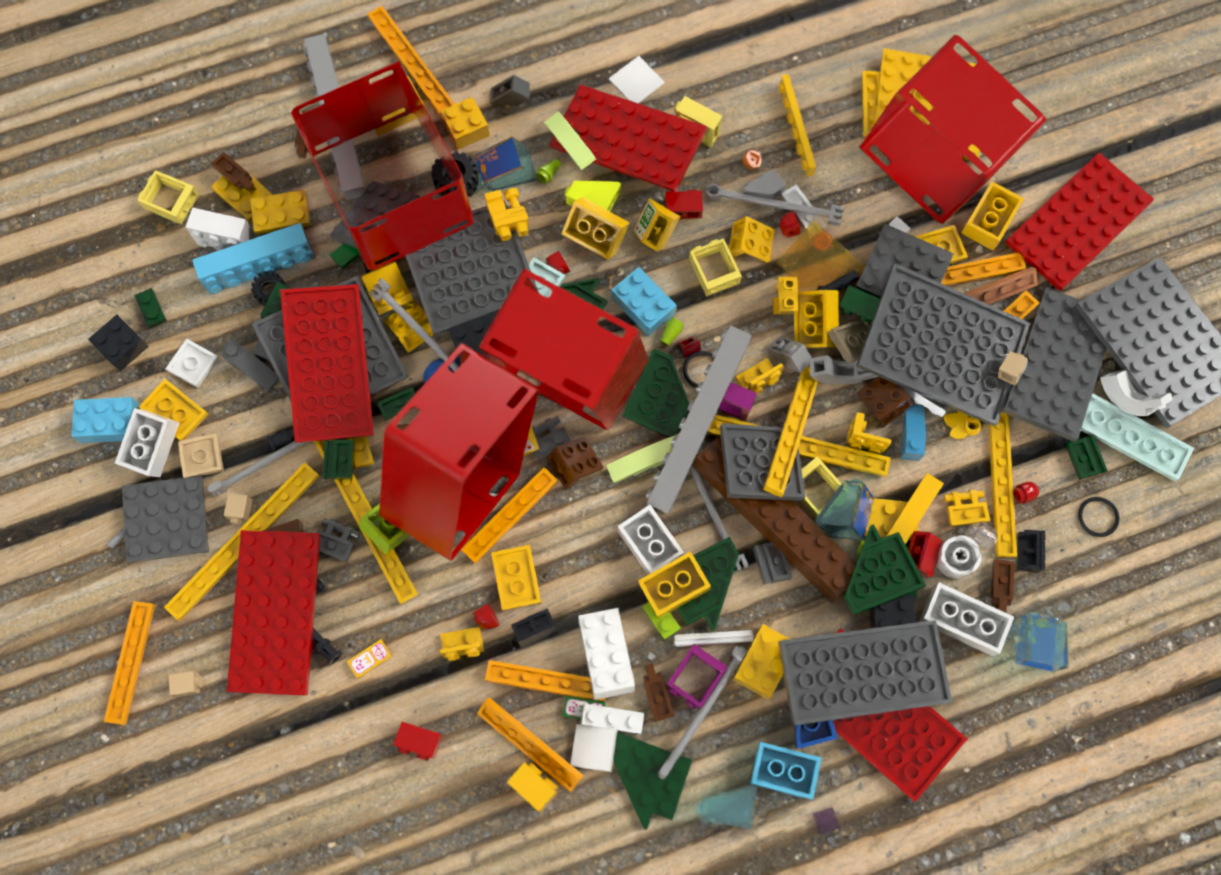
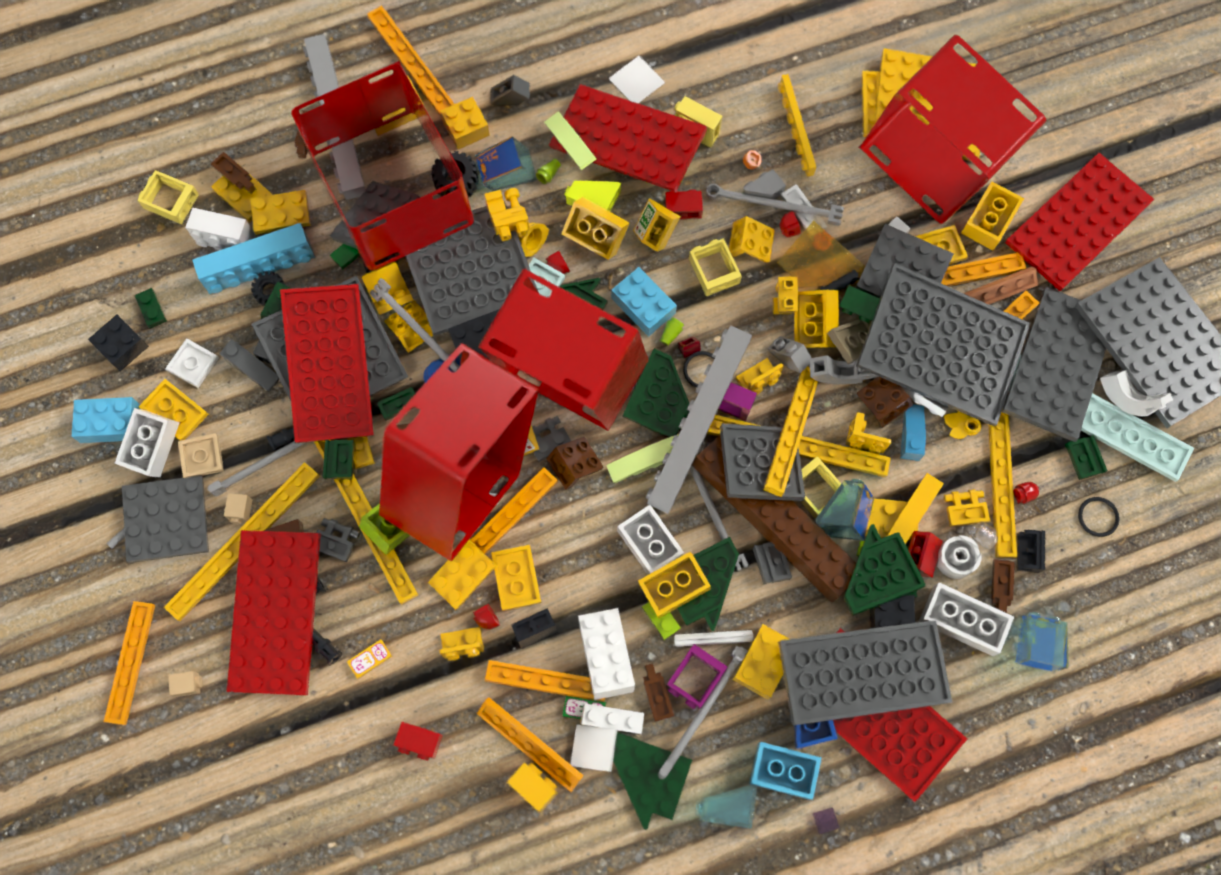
tan brick [998,351,1028,386] -> none
none -> yellow plate [428,539,497,610]
none -> yellow piece [516,222,549,257]

